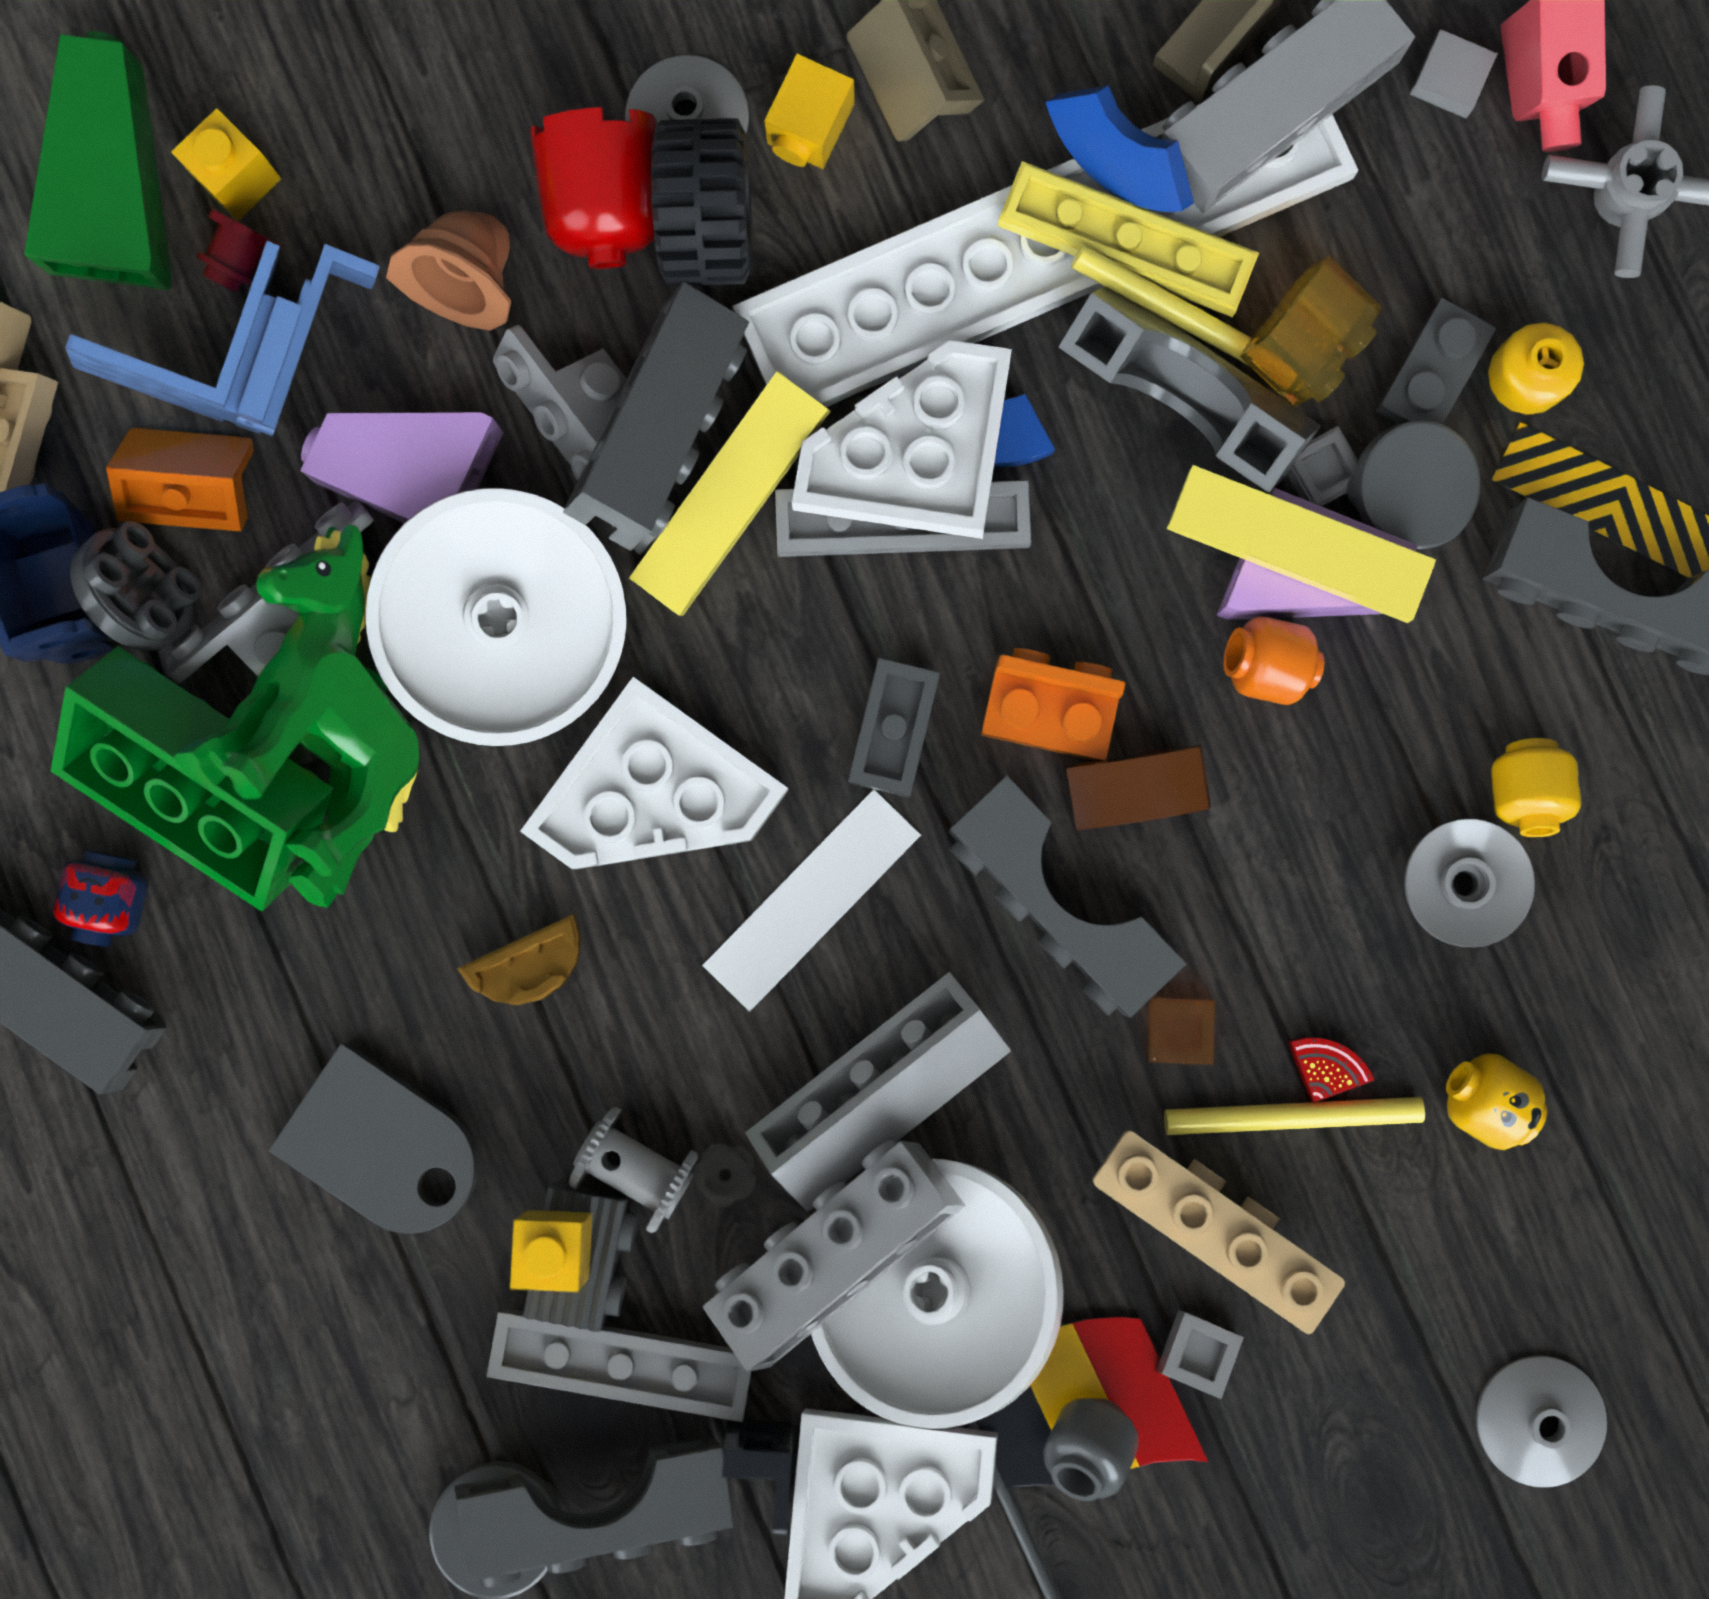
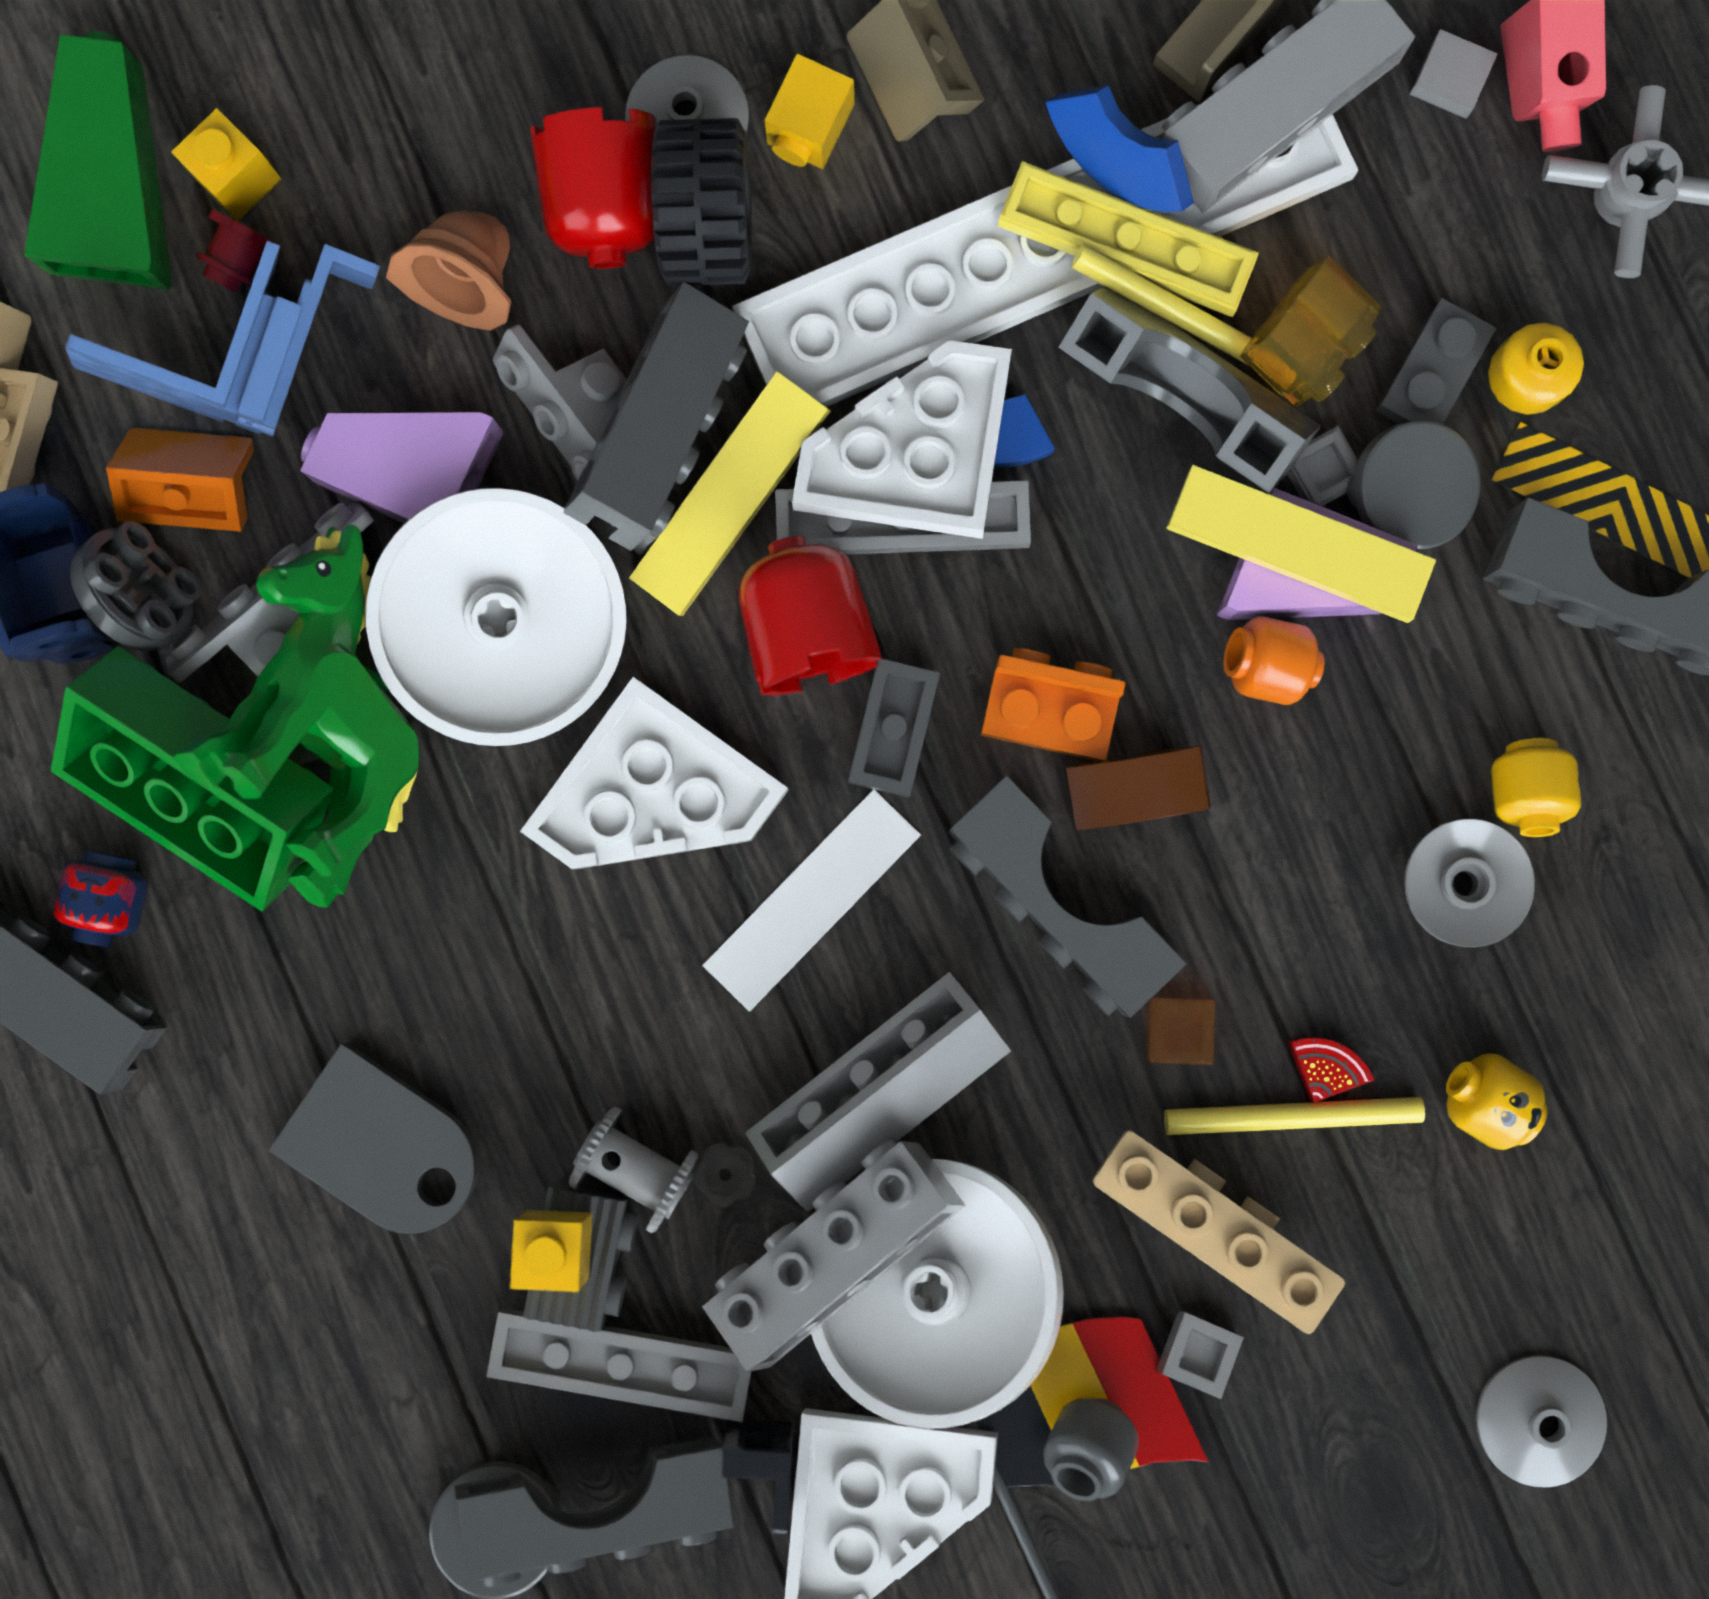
pearl gold plate [457,914,582,1005] -> none
none -> red cylinder [738,536,882,696]

